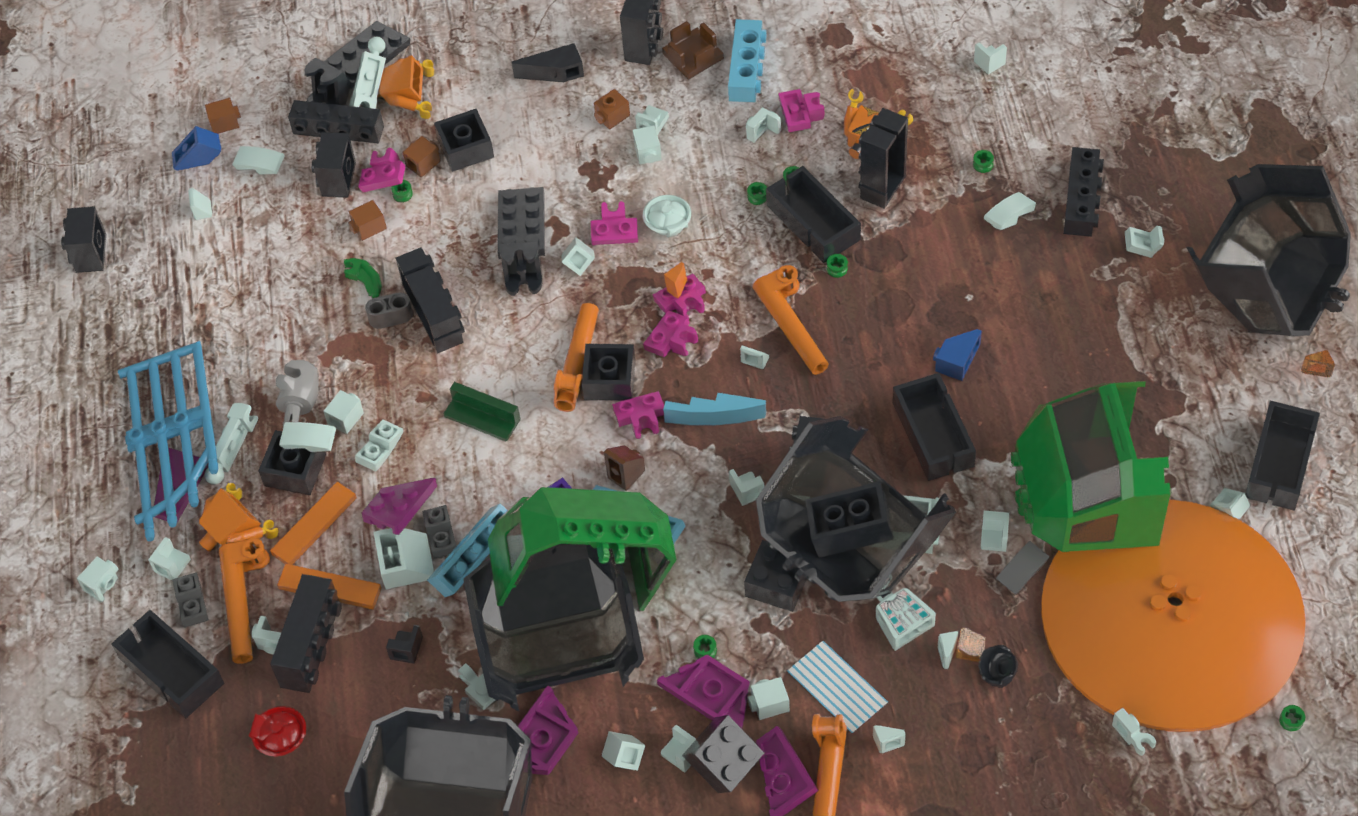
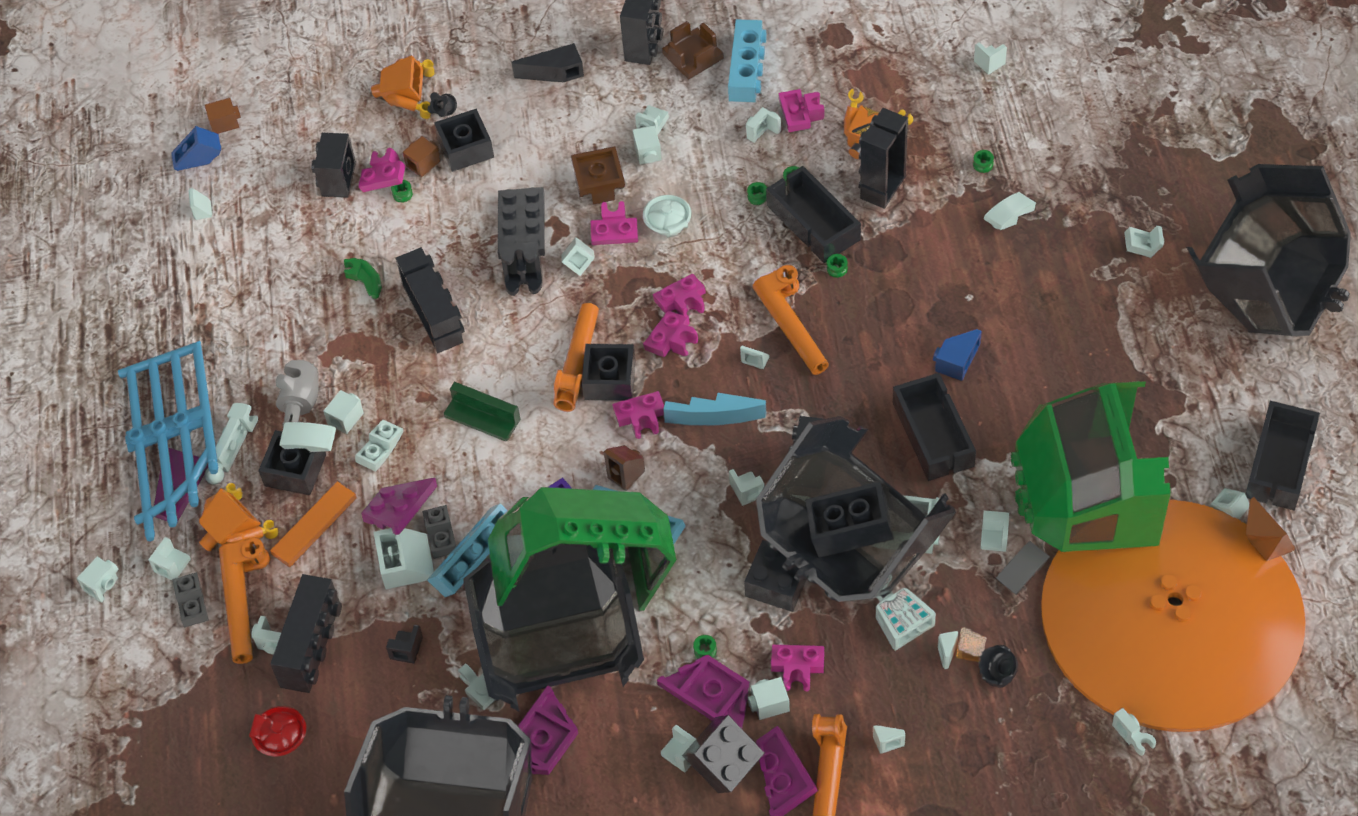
black brick [61,206,107,273] -> none
black piece [111,610,225,719] -> none
light aqua slope [232,146,285,175] -> none
orange tile [277,564,382,610] -> none
black brick [288,100,384,144] -> none
black hinge [304,21,410,106] -> none
dark orange brick [348,200,387,241] -> none
light aqua plate [349,37,386,109] -> none
flat silver beam [365,292,413,329] -> none
dark orange brick [594,89,630,130] -> none
light aqua panel [602,731,645,771] -> none
orange slope [664,262,687,299] -> none
white sticker [787,641,888,733] -> none
black brick [1063,147,1104,237] -> none
green bush [1279,705,1306,731] -> none
clear orange slope [1301,350,1335,377] -> none
none -> black brick [428,92,457,117]
none -> reddish brown panel [571,146,625,204]
none -> dark pink plate [771,645,824,692]
none -> dark orange slope [1246,497,1295,561]

